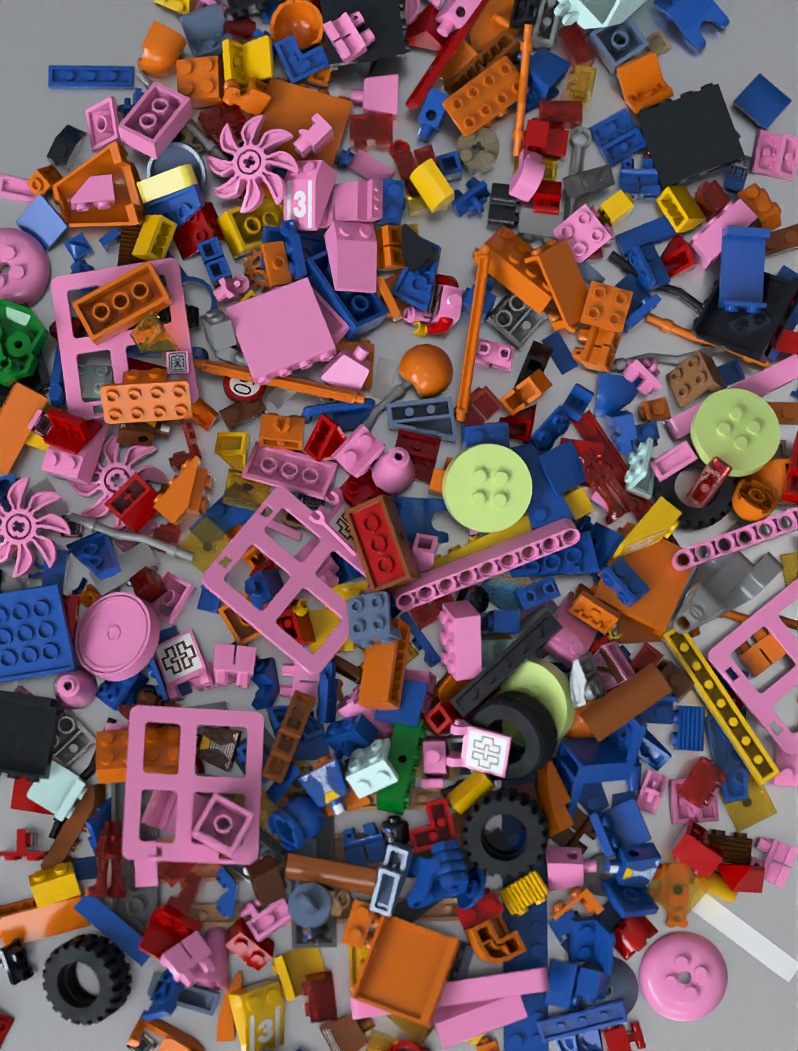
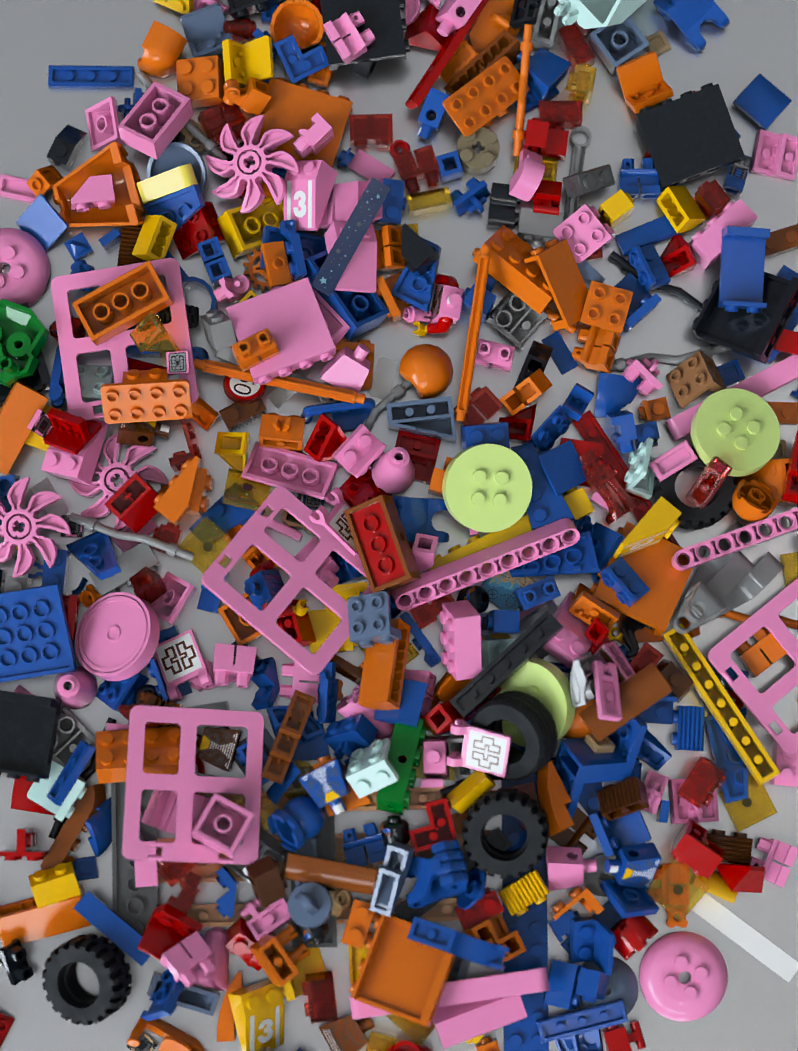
clear red piece [85,821,127,899] -> none
bright pink torso [351,74,399,120] -> none
yellow brick [409,158,455,213] -> none
blue slope [588,108,647,166] -> none
orange bar [646,313,771,368] -> none
orange brick [737,183,782,232] -> none
none -> blue tile [47,740,96,807]
none -> orange hips [231,328,280,372]
none -> orange brick [249,924,310,987]
none -> dark blue sticker [311,177,391,296]
none -> blue piece [407,916,510,971]
none -> tan tile [584,734,615,754]
none -> red slope [585,616,610,648]
none -> bright pink plate [591,660,622,722]
none -> reddish brown brick [597,777,649,822]
none -> black piece [620,616,653,658]
none -> blue tile [656,800,671,823]

